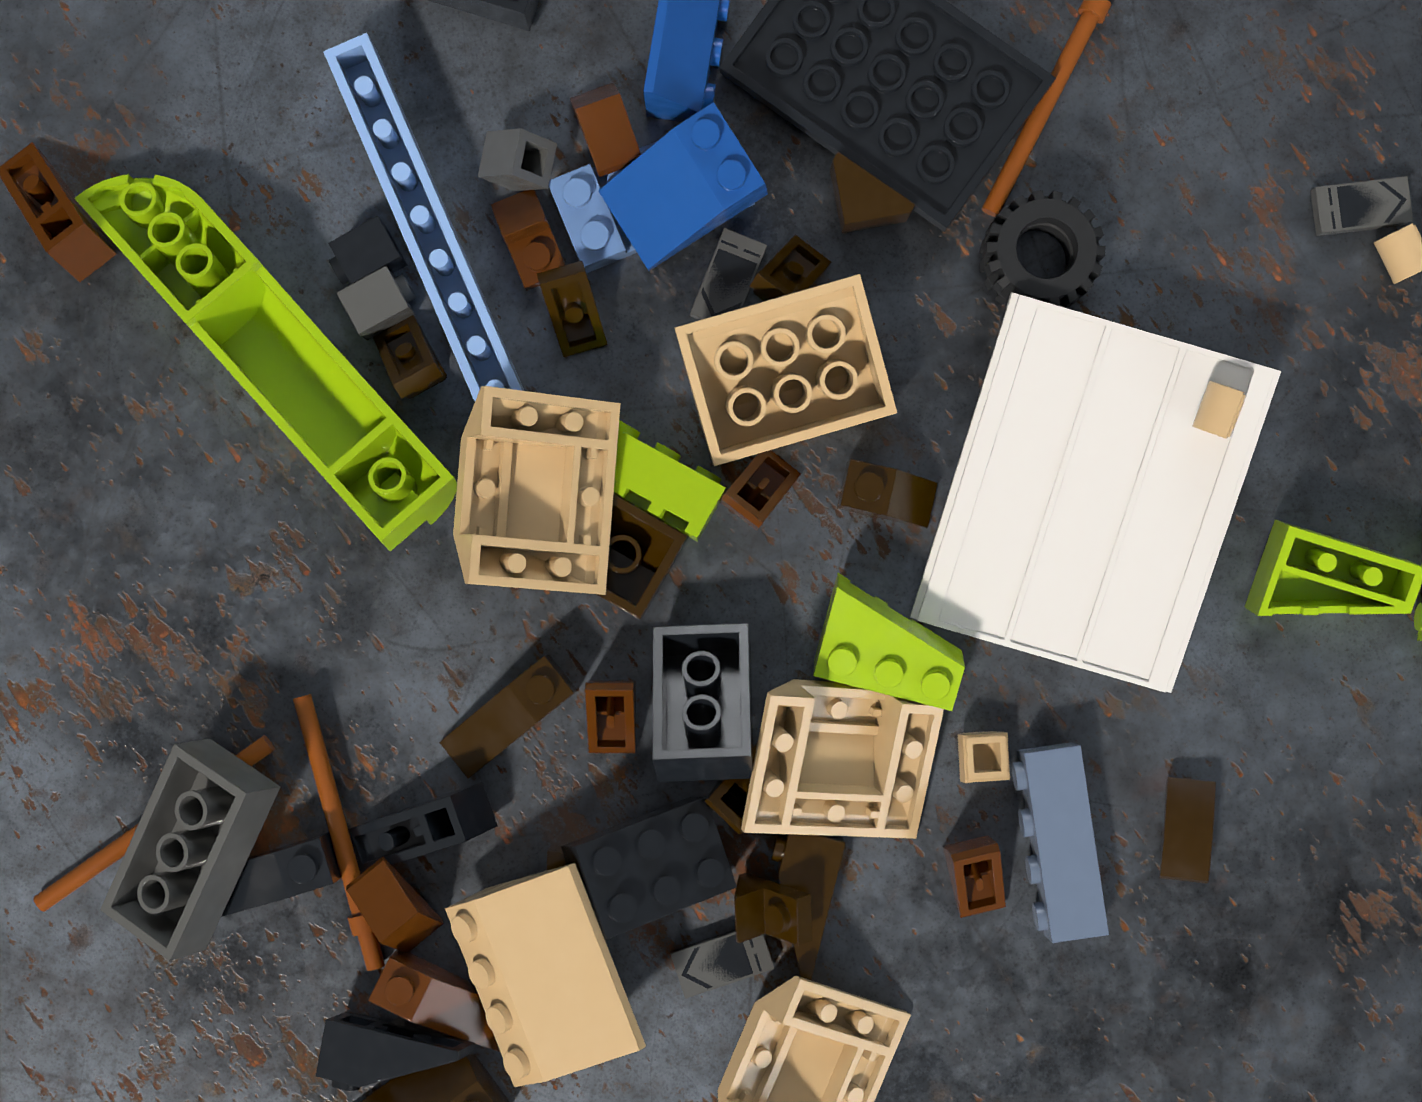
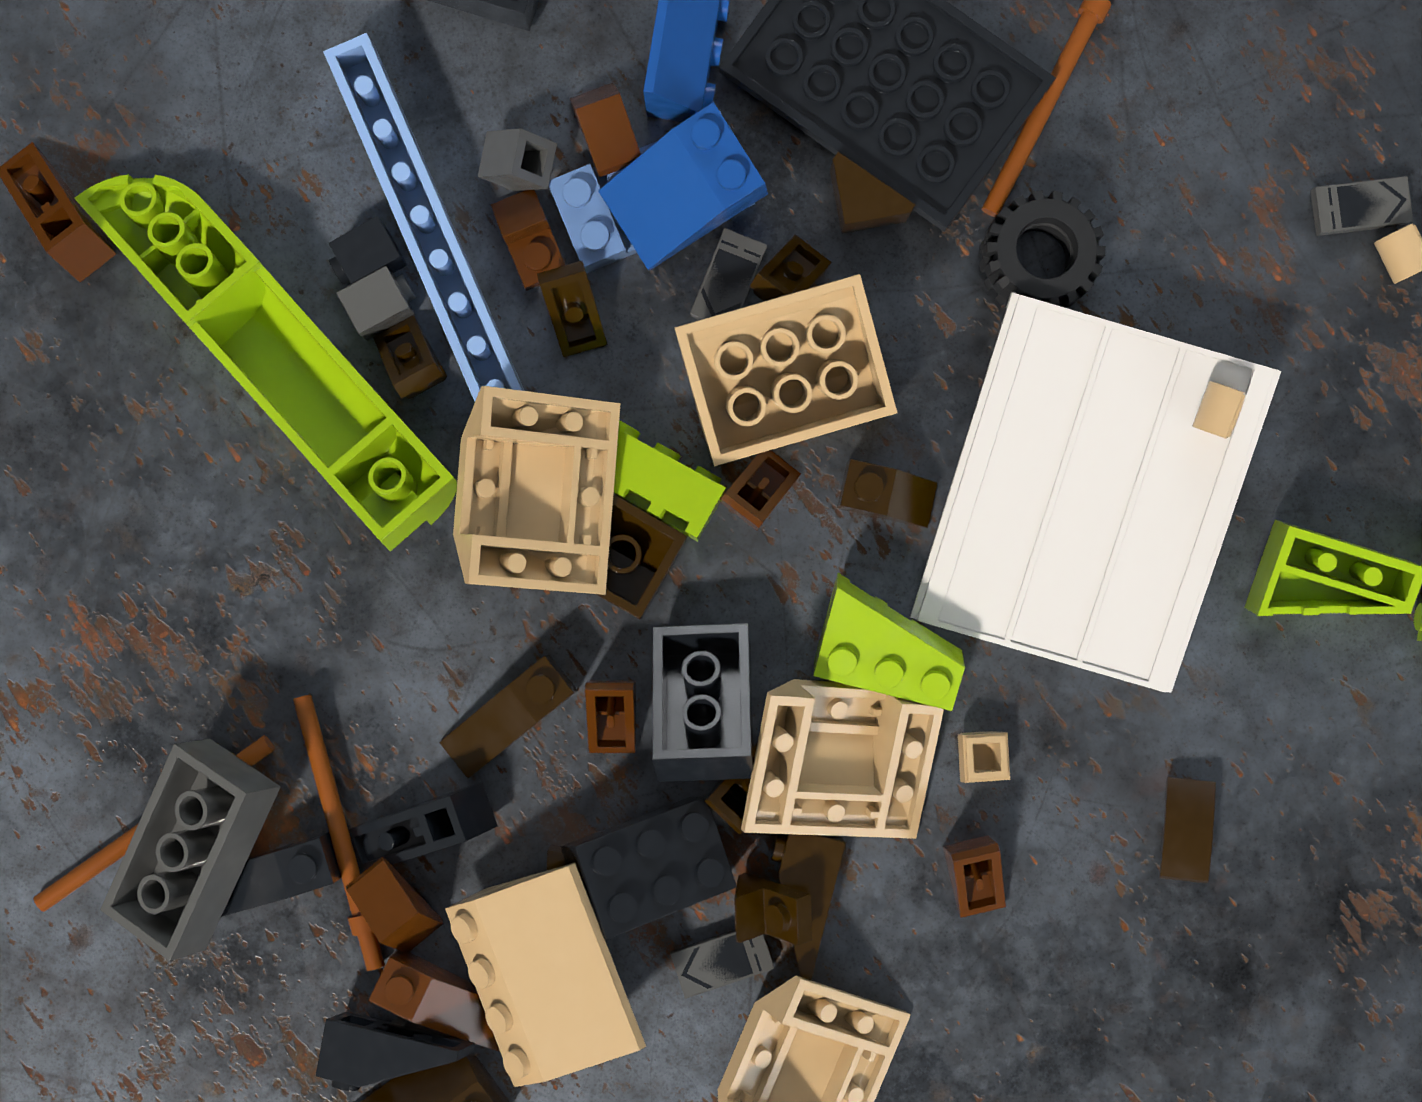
sand blue brick [1011,742,1109,943] -> none

